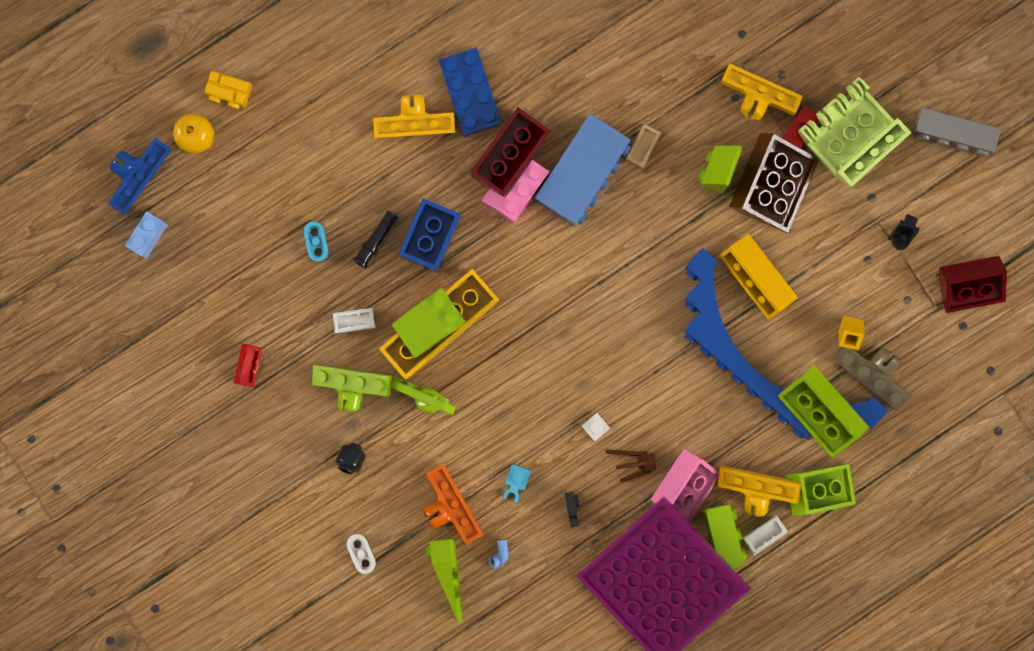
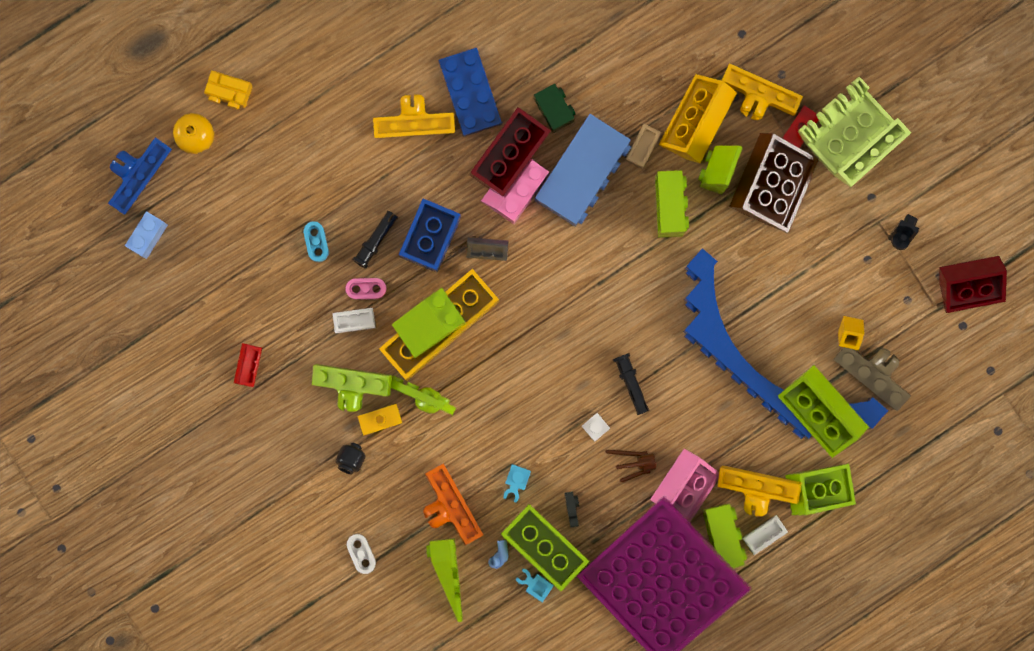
yellow brick [719,233,798,320] -> none
light grey brick [912,108,1001,157] -> none
none -> bright pink plate [345,278,387,300]
none -> yellow plate [357,404,403,436]
none -> flat silver plate [467,237,508,261]
none -> lime brick [501,504,589,591]
none -> medium azure plate [516,568,554,603]
none -> dark green brick [534,83,576,133]
none -> black pin [612,353,650,415]
none -> lime brick [655,170,689,238]
none -> yellow slope [659,74,737,163]

